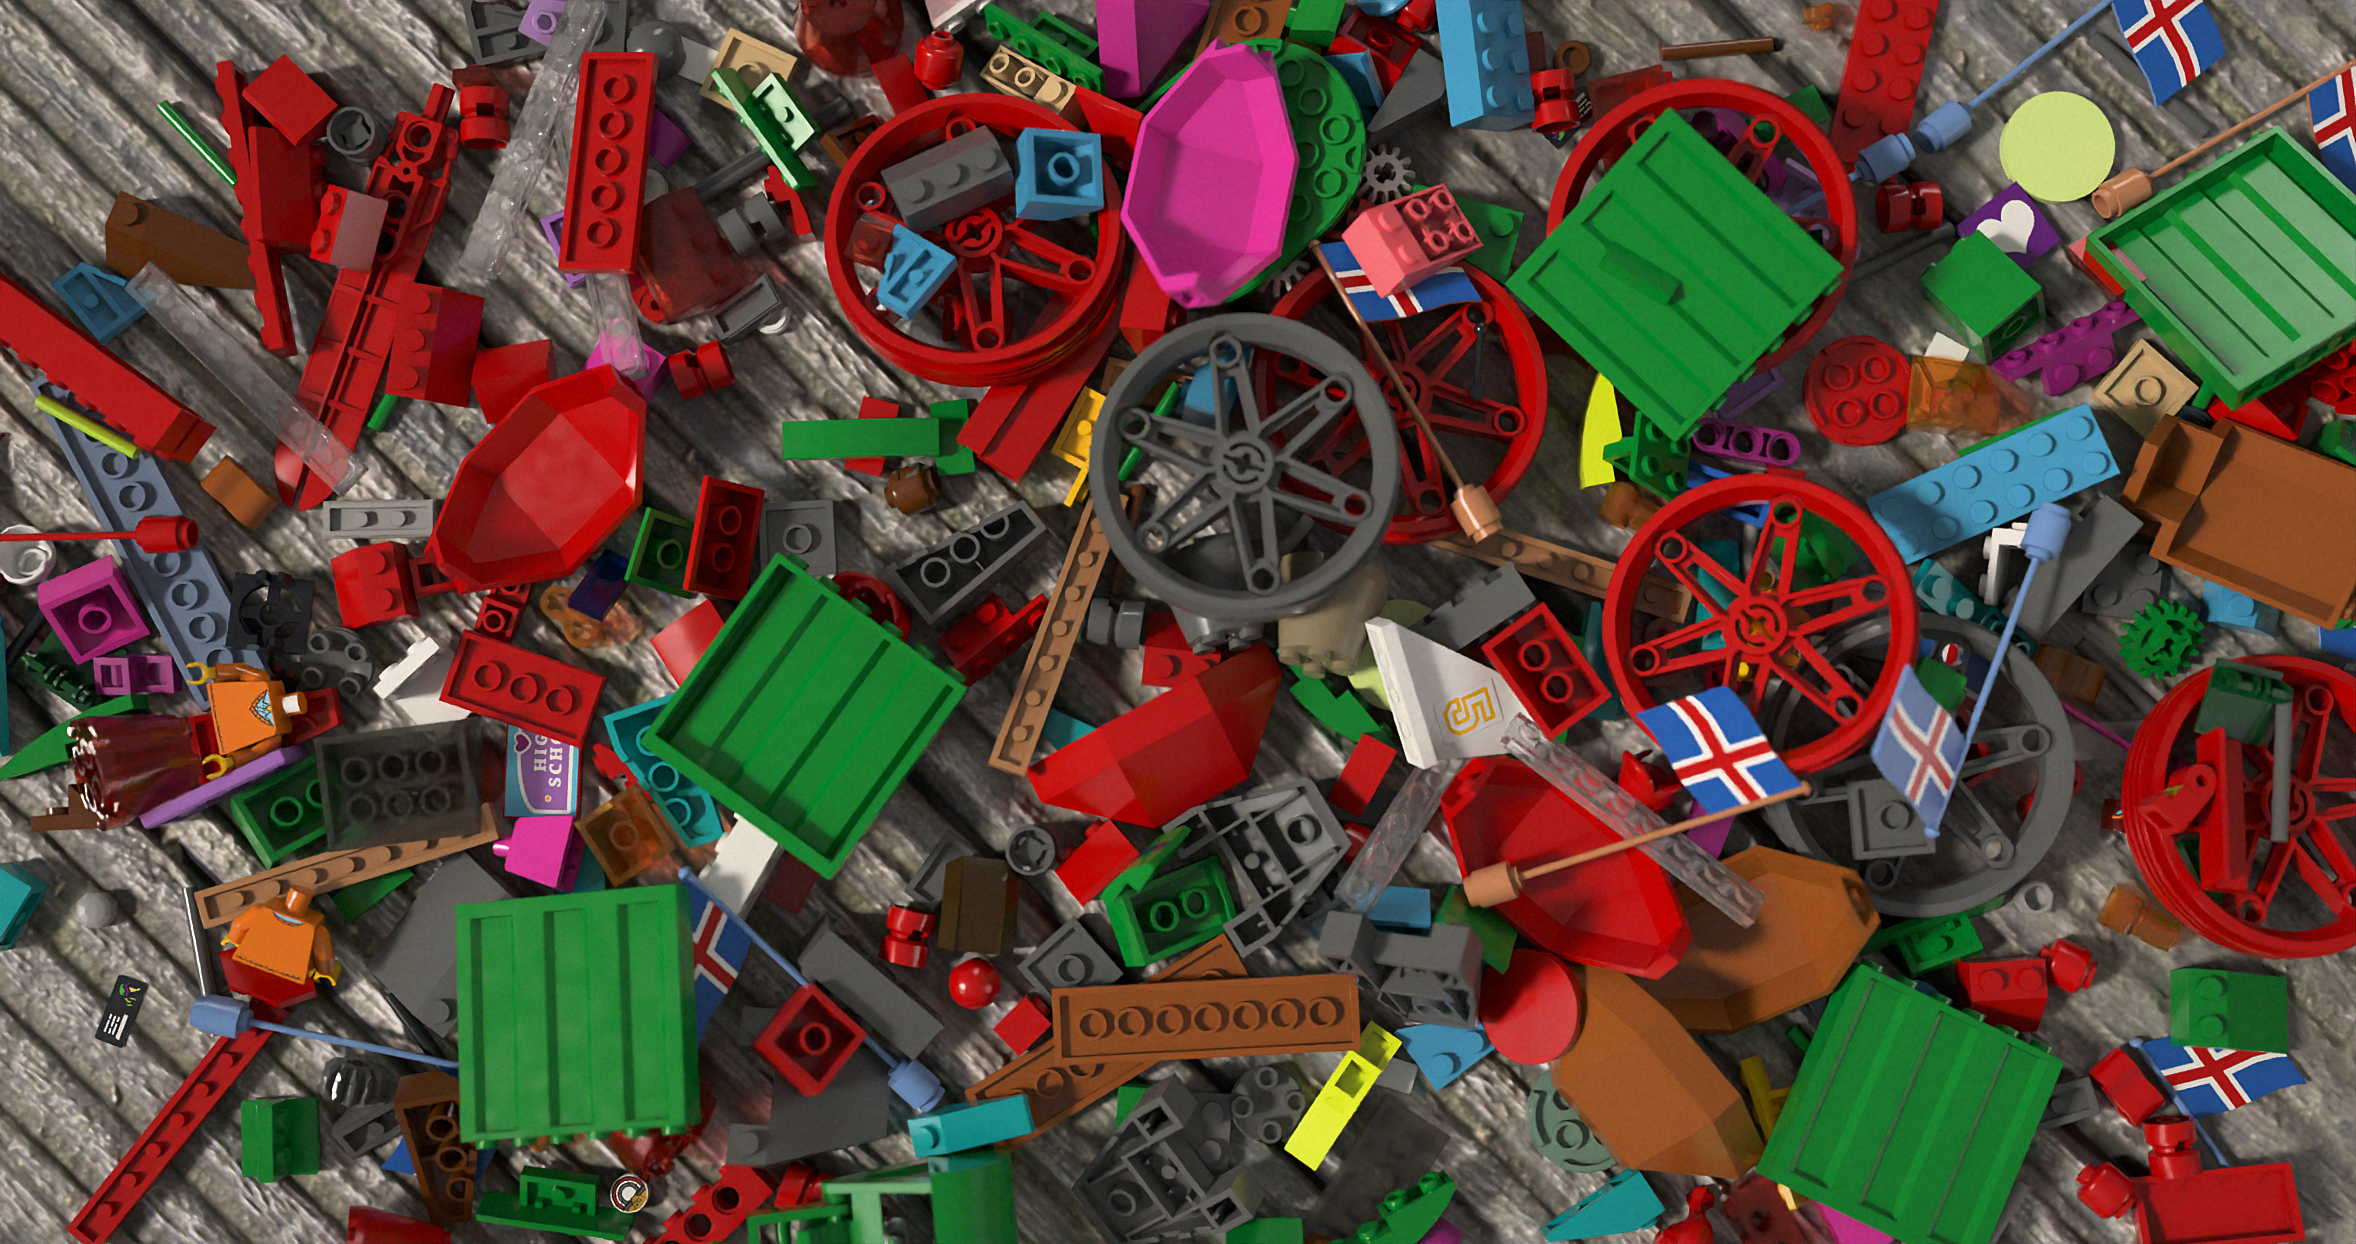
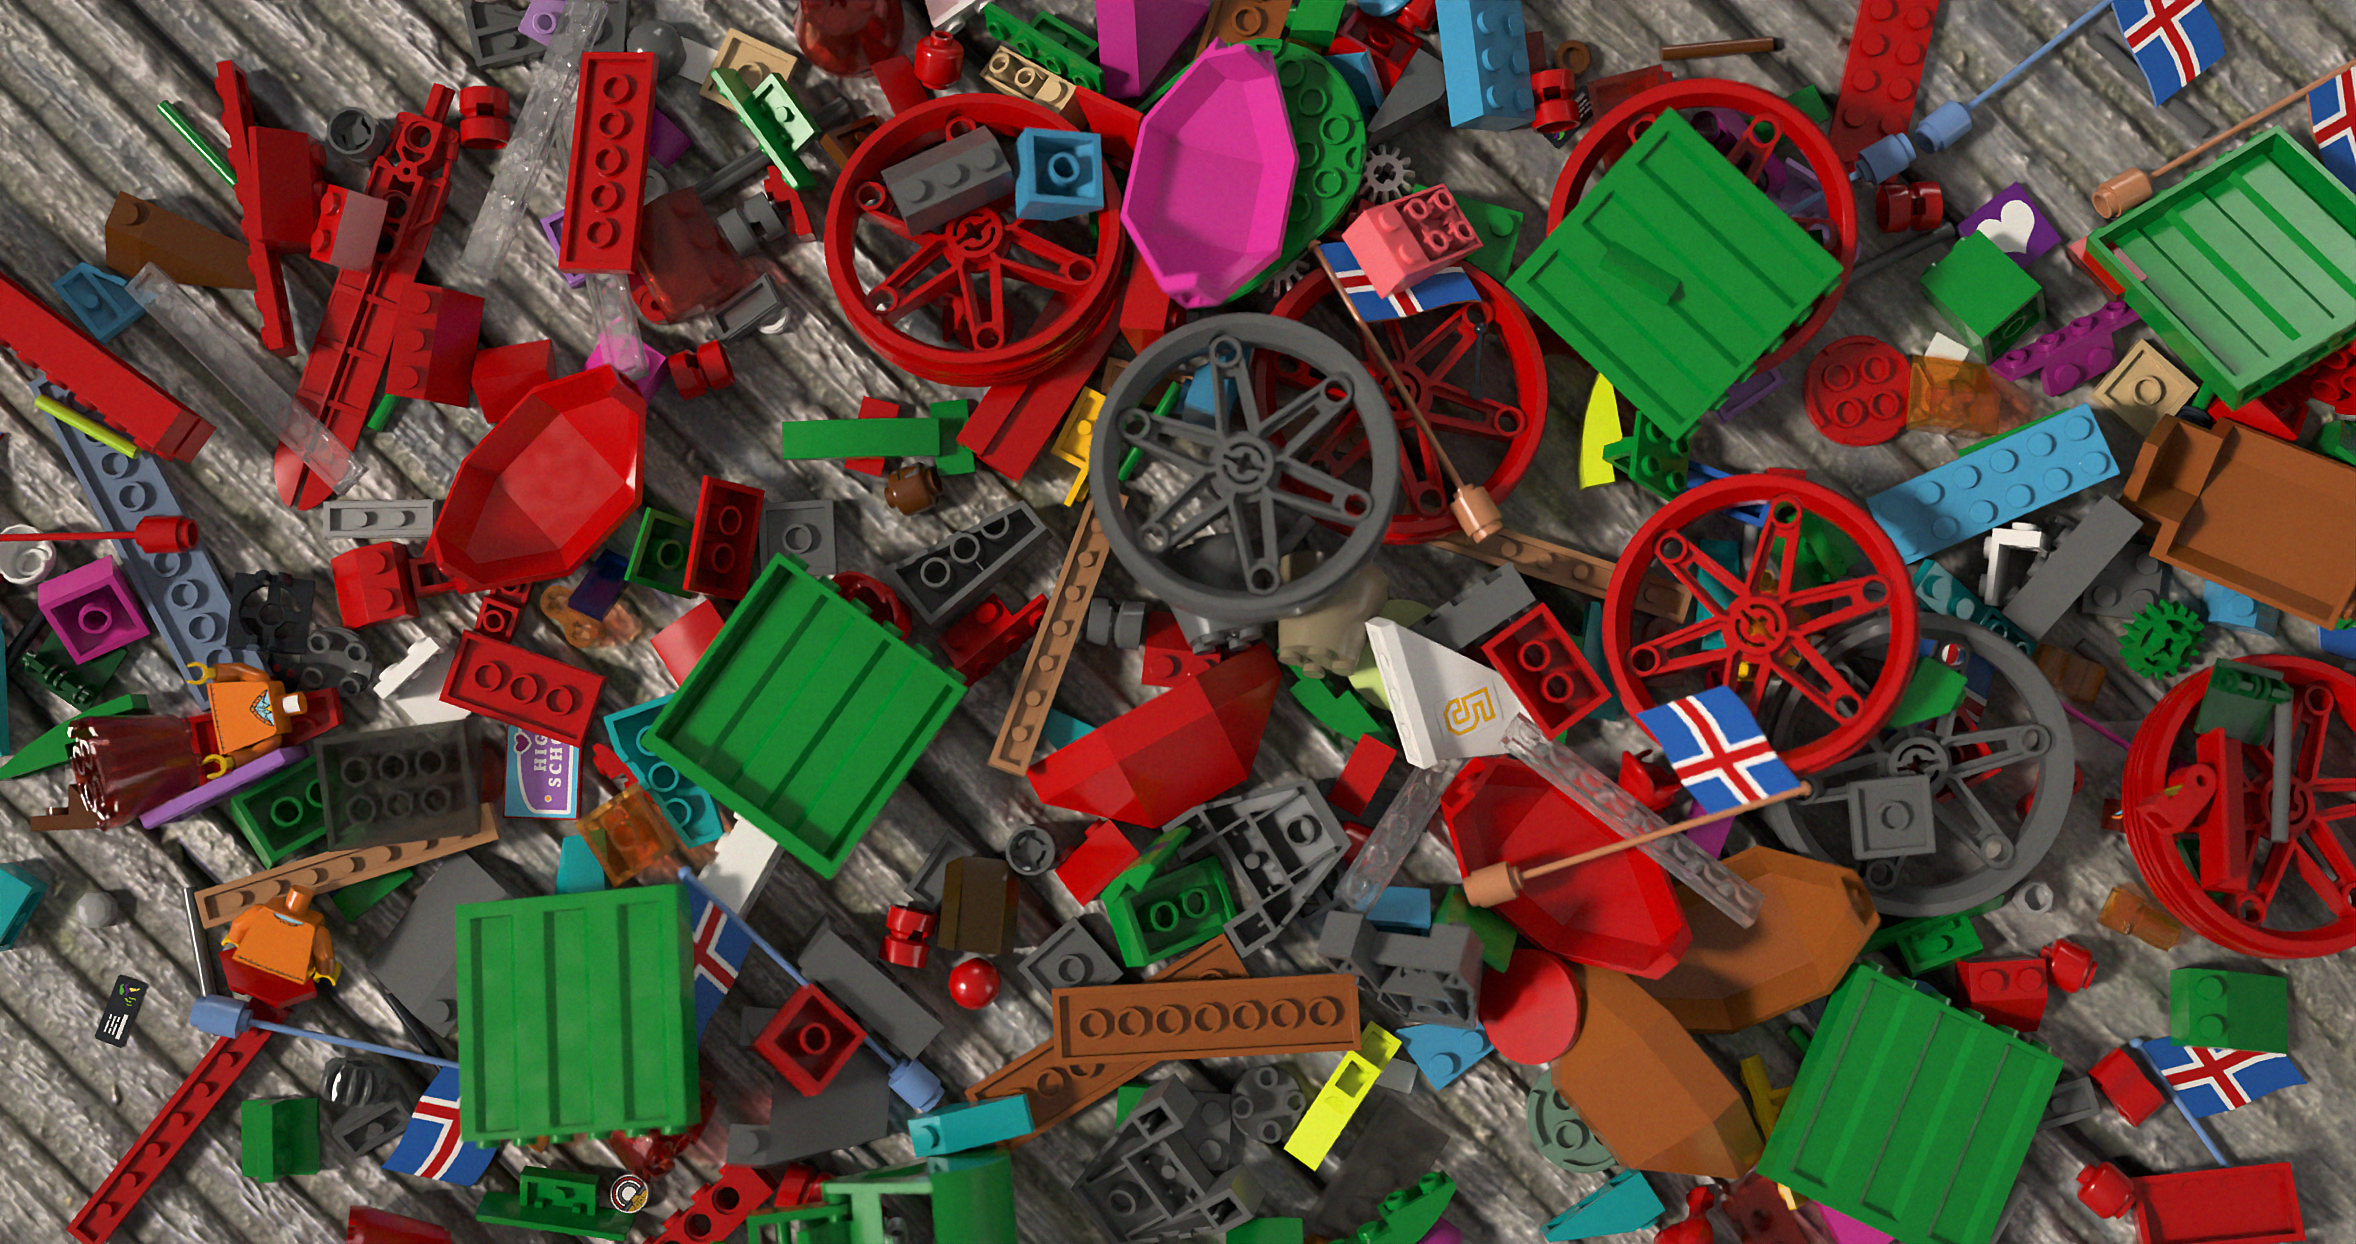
magenta slope [93,653,182,695] -> none
dark orange axle [200,455,280,530] -> none
red slope [242,54,340,146] -> none
reddish brown wedge [393,1070,478,1225] -> none
clear red plate [452,64,501,92] -> none
dark pink torso [493,815,590,894] -> none
clear red tile [764,851,820,915] -> none
clear red plate [844,220,894,271] -> none
dark azure wing [877,224,958,321] -> none
red brick [993,993,1053,1056] -> none
reddish brown bar [1107,484,1147,597] -> none
clear orange piece [1596,481,1661,533] -> none
magenta beam [1690,417,1801,468] -> none
clear orange plate [1801,2,1838,31] -> none
flag [1872,502,2072,838] -> none
yellowish green tile [1999,91,2115,204] -> none
red wheel [2142,1115,2203,1179] -> none

